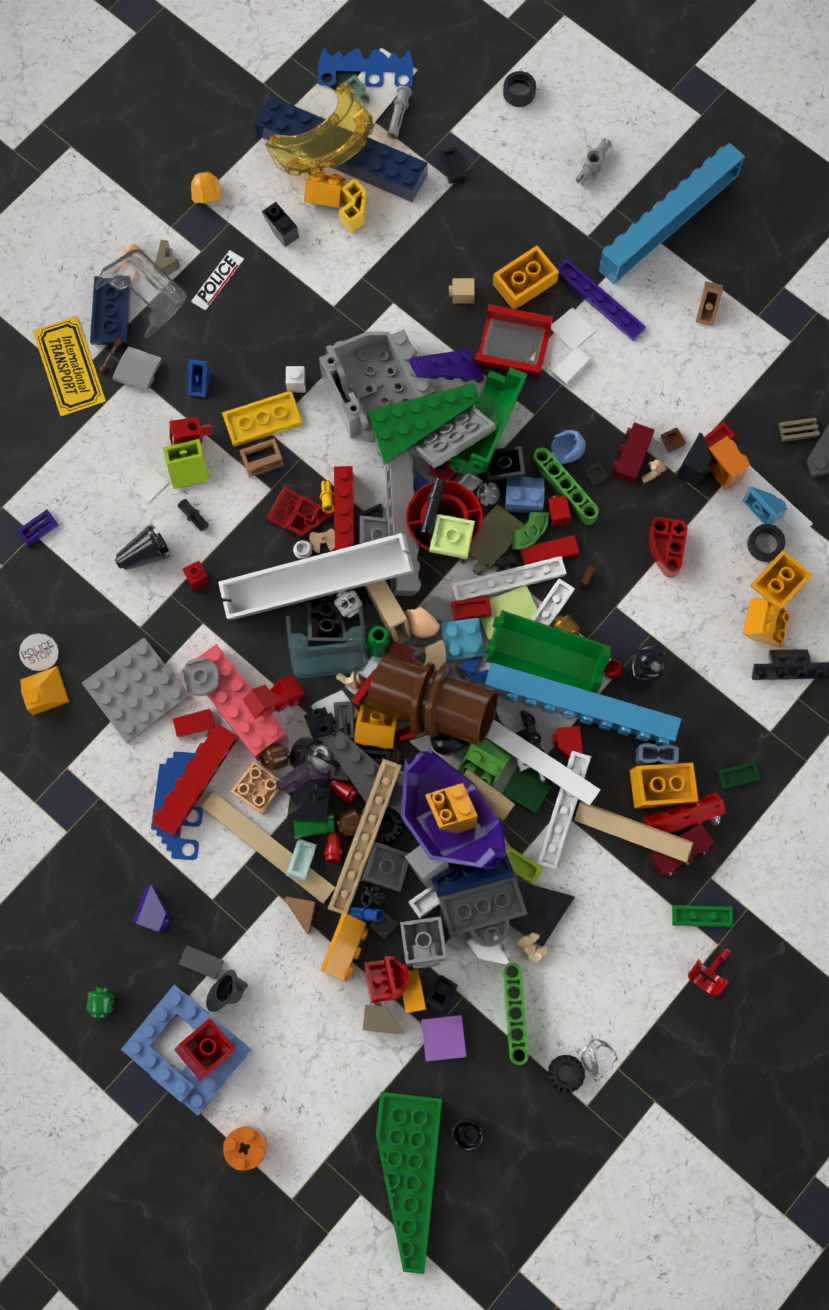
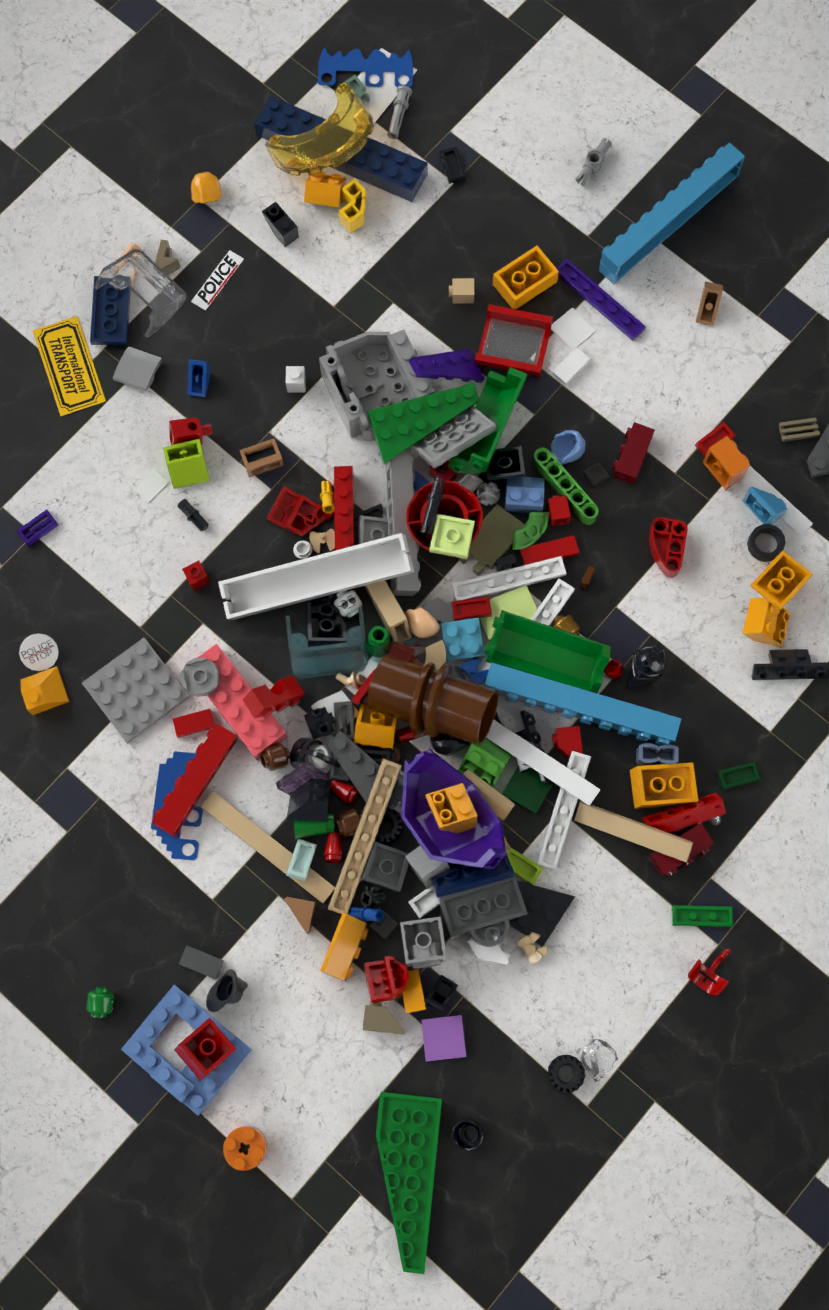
reddish brown hinge [99,338,122,373] -> none
black cone [115,524,170,570] -> none
slope [133,884,170,933] -> none
yellow tile [222,390,303,447] -> none
light nougat tile [230,761,285,815] -> none
black tyre [503,71,536,107] -> none
bright green beam [503,962,529,1065] -> none
tan plate [641,460,666,483] -> none
reddish brown tile [660,427,686,453] -> none
black slope [677,433,711,487] -> none

